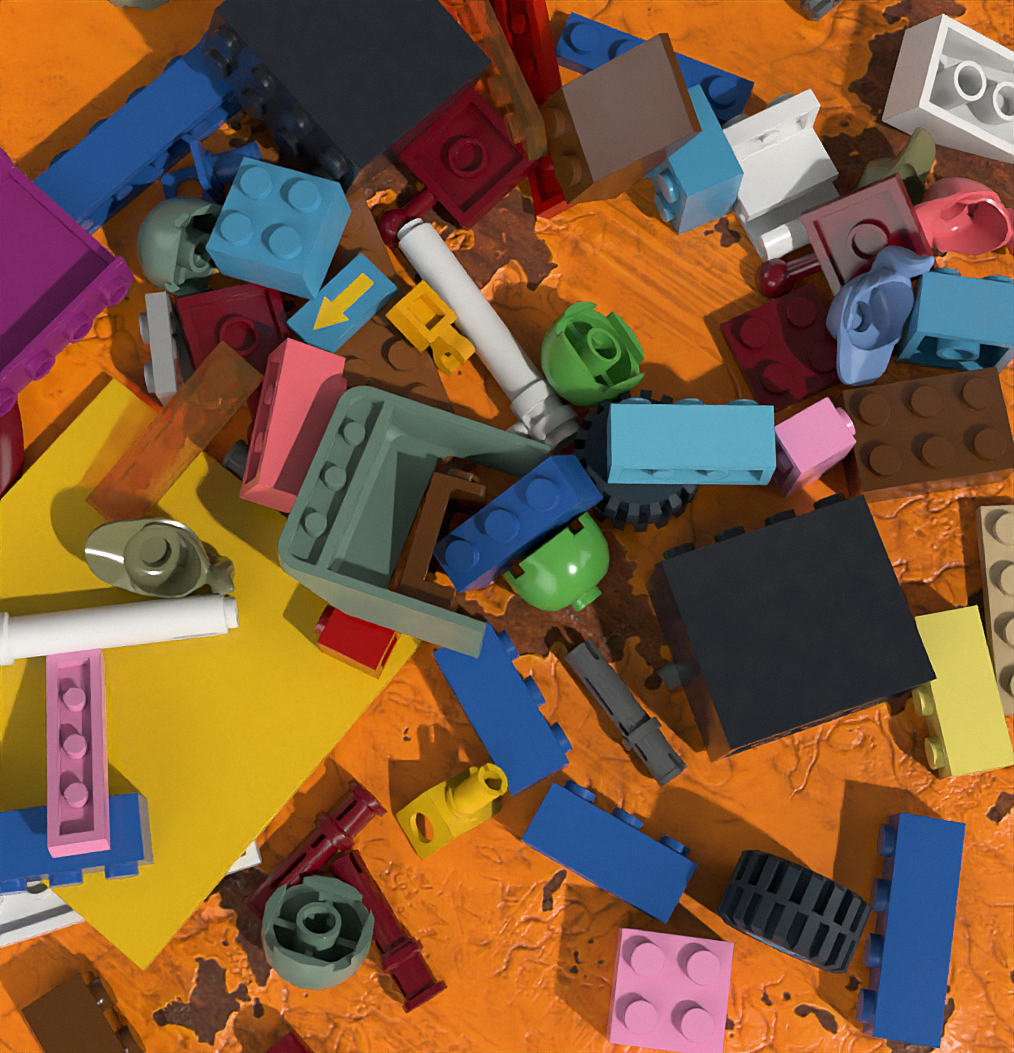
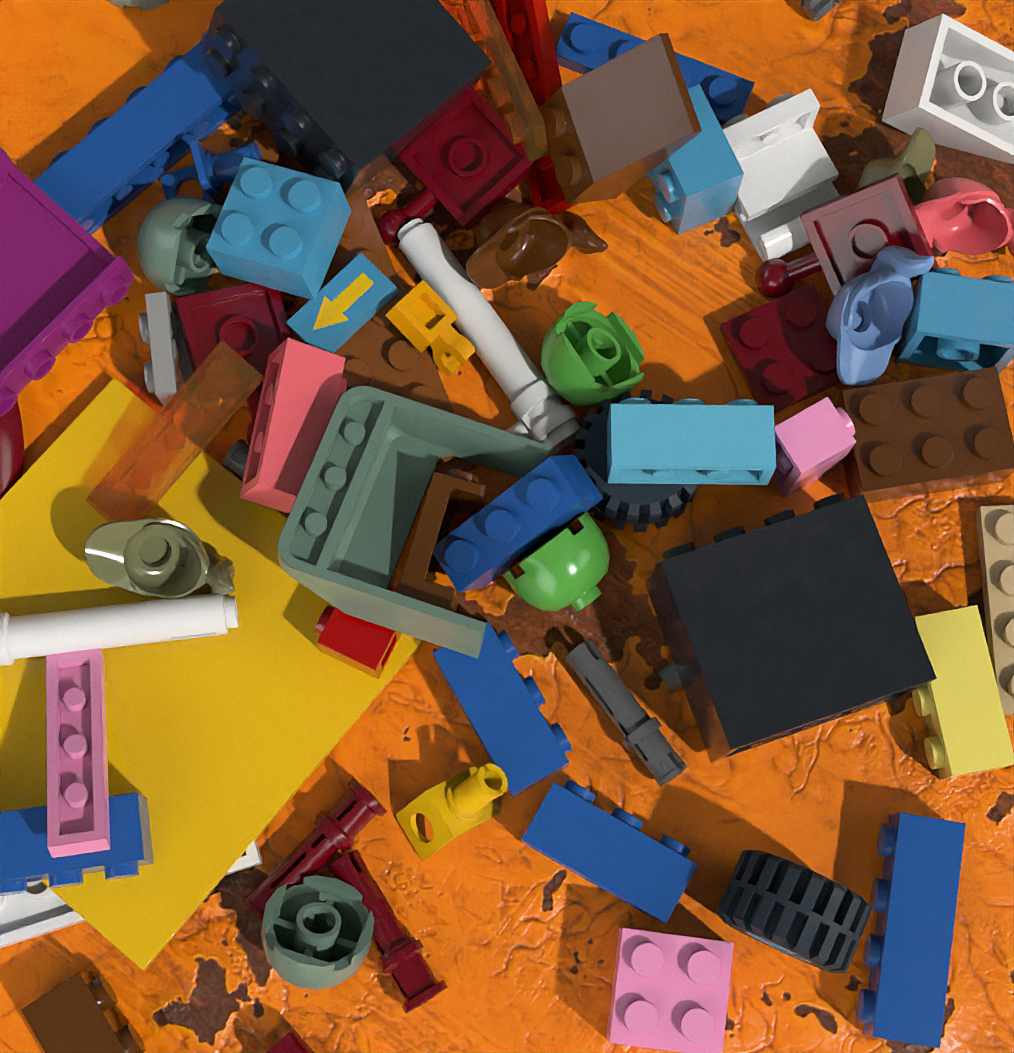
none -> reddish brown hair [466,203,608,289]

